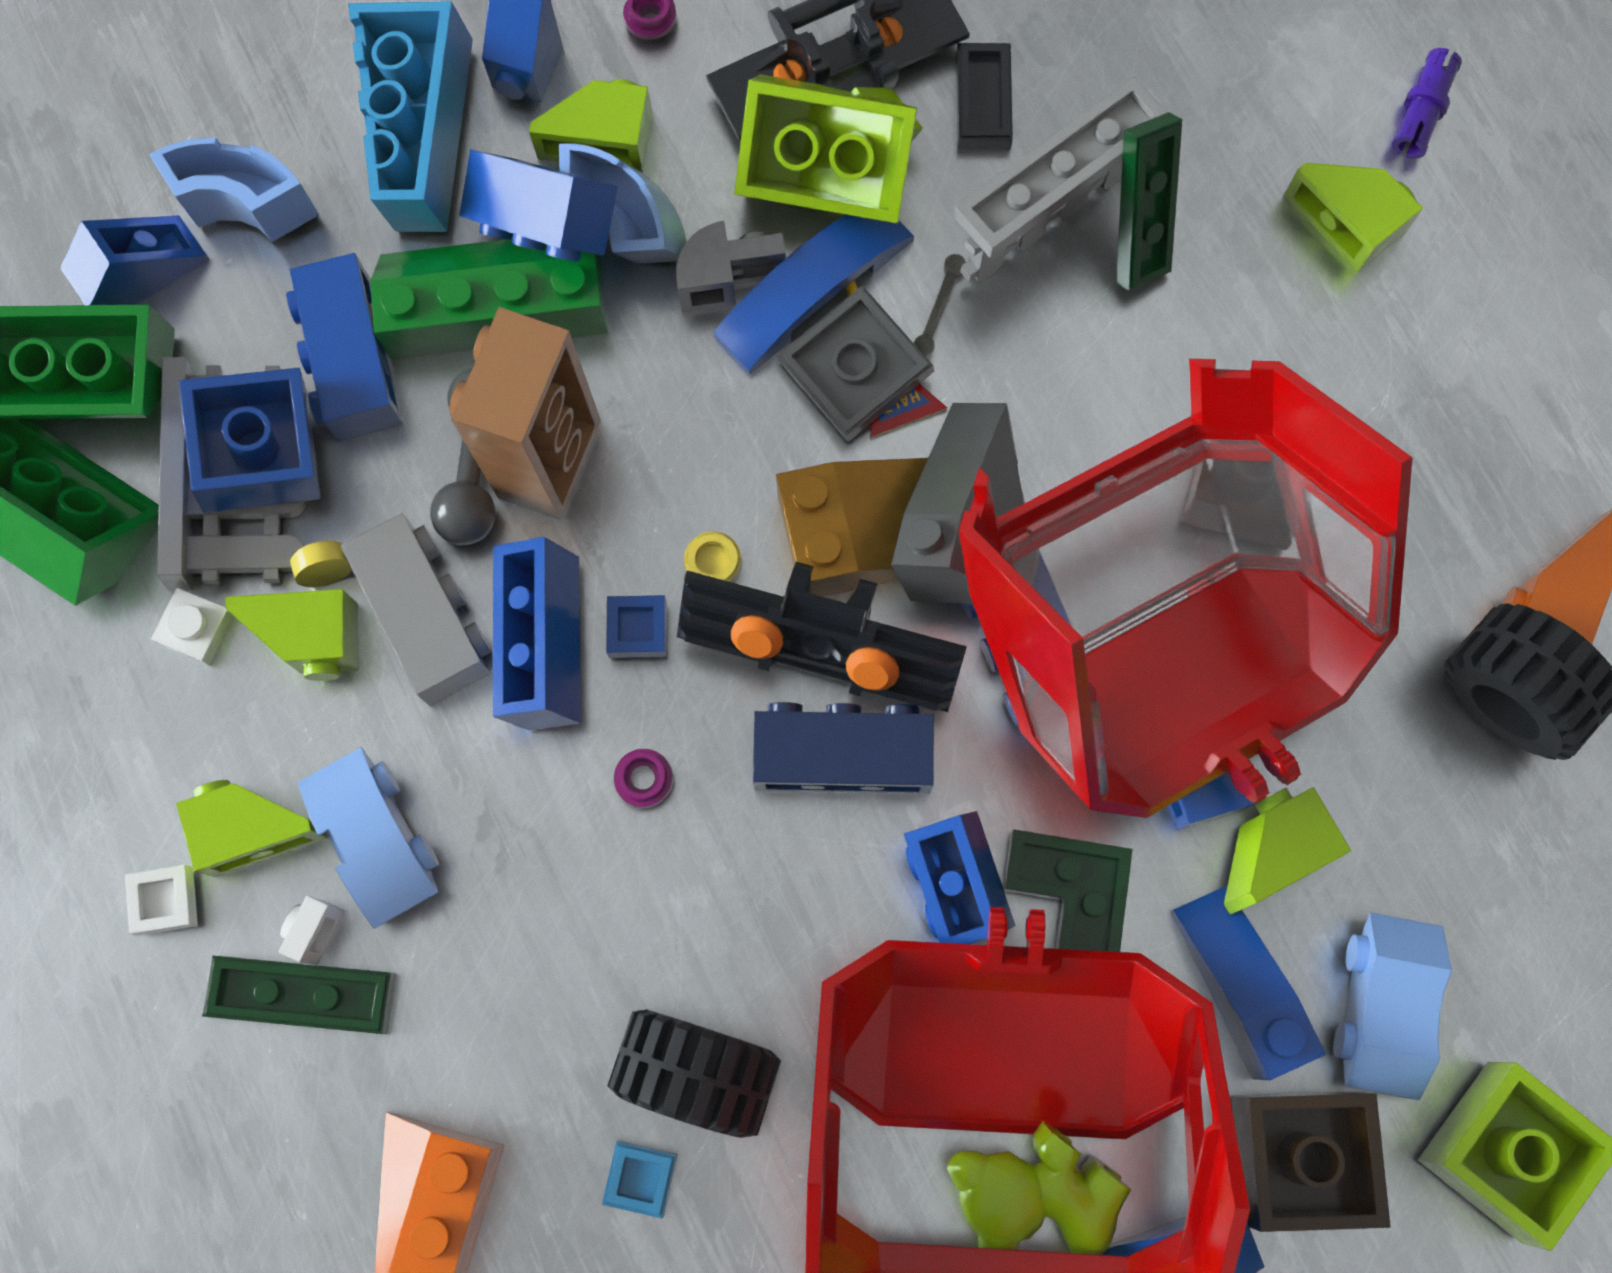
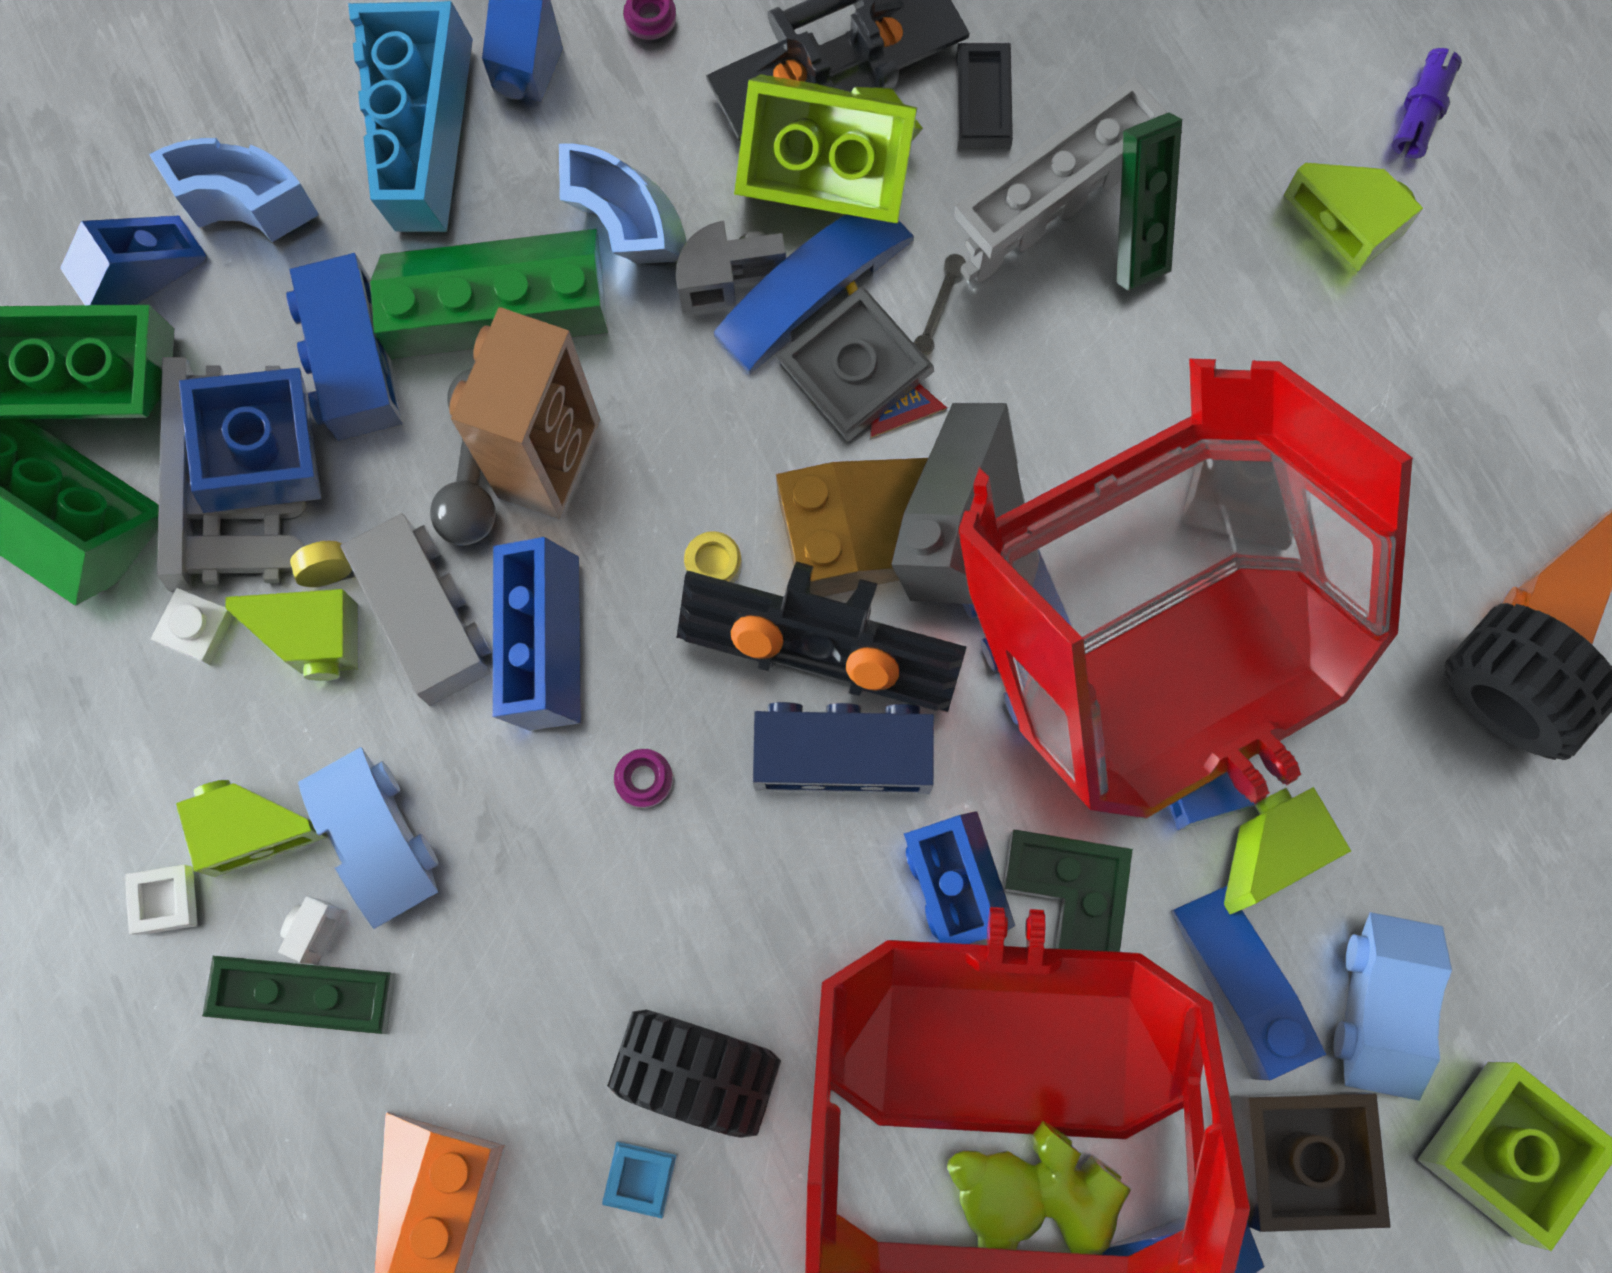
brick [459,149,618,262] -> none
lime slope [529,79,653,172] -> none
blue plate [606,595,667,658] -> none

